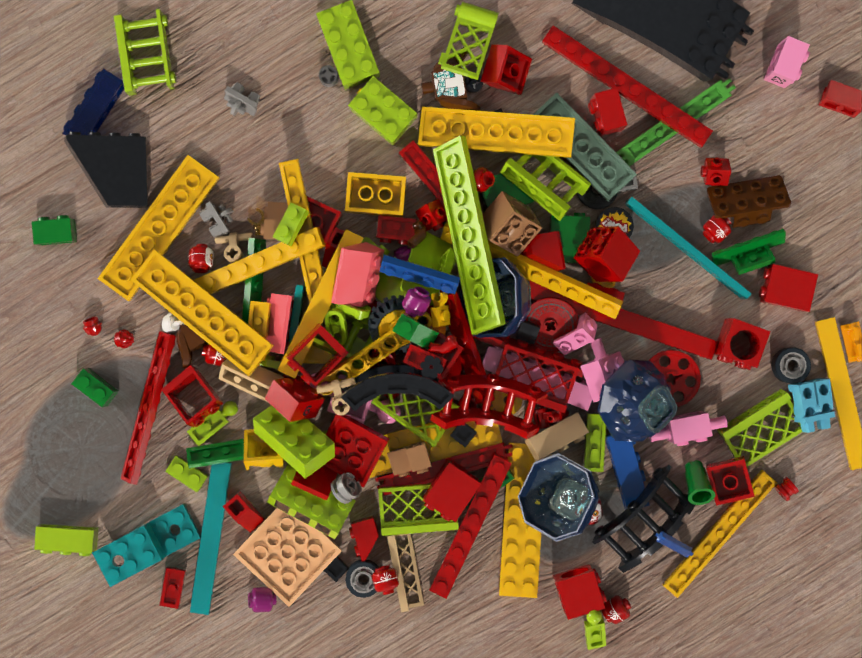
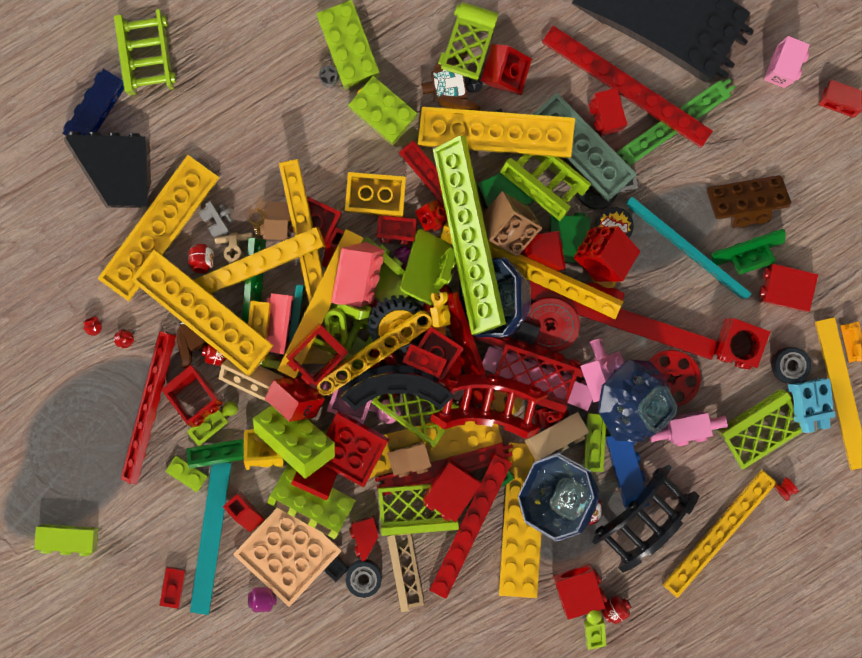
green brick [31,215,77,246] -> none
green brick [71,368,119,407] -> none
teal bracket [92,504,201,587] -> none
white piece [162,313,183,333] -> none
light grey hips [224,82,260,116] -> none
lime plate [273,203,309,246] -> none
tan piece [316,377,356,415] -> none
light grey wheel [331,472,362,504] -> none
red head [372,565,399,595] -> none
blue plate [379,255,460,294] -> none
green slope [392,313,439,349] -> none
magenta head [402,286,431,317] -> none
reddish brown arm [407,221,427,248] -> none
black plant [420,355,443,378] -> none
red arm [428,335,458,354] -> none
black tile [450,423,477,447] -> none
red animal [473,167,495,192] -> none
bright pink bracket [553,313,597,355] -> none
blue axle [655,531,693,557] -> none
green plant [685,460,715,505] -> none
red brick [700,157,732,186] -> none
red head [702,215,732,243] -> none
red brick [706,456,755,506] -> none

